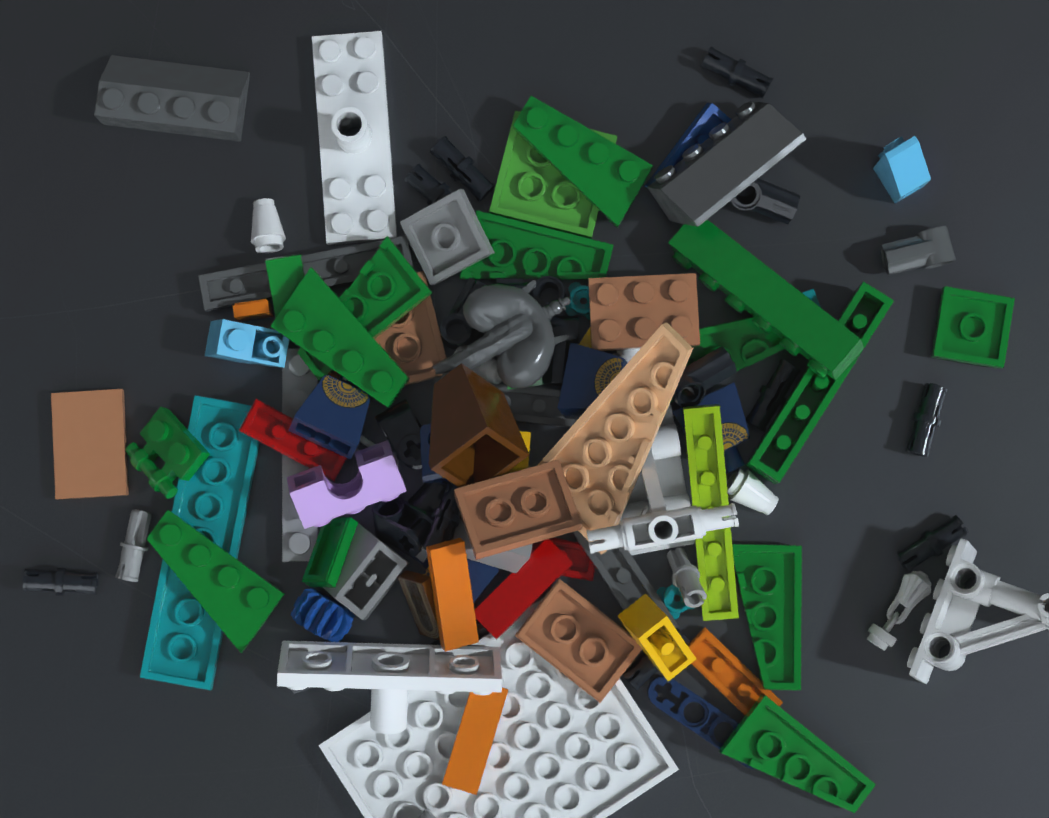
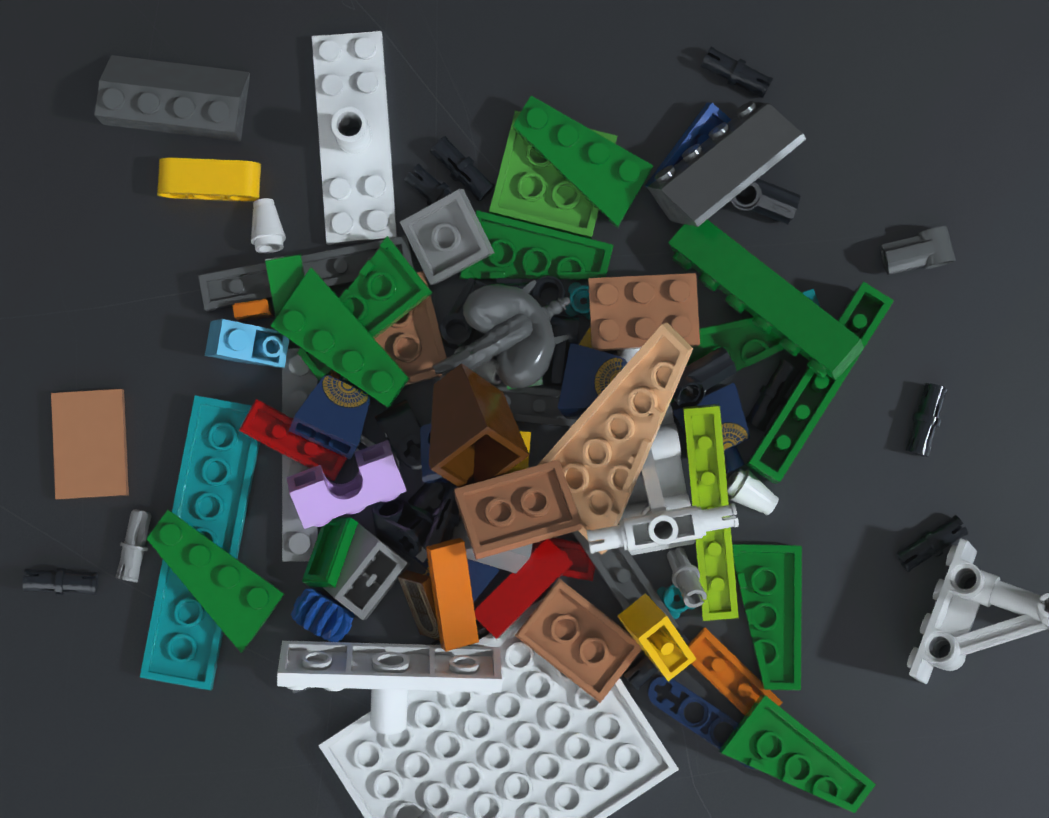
green plate [125,407,210,499] -> none
orange tile [442,687,509,795] -> none
white piece [867,571,932,651] -> none
medium azure slope [873,136,931,203] -> none
green plate [931,286,1015,369] -> none
none -> yellow beam [157,158,261,201]

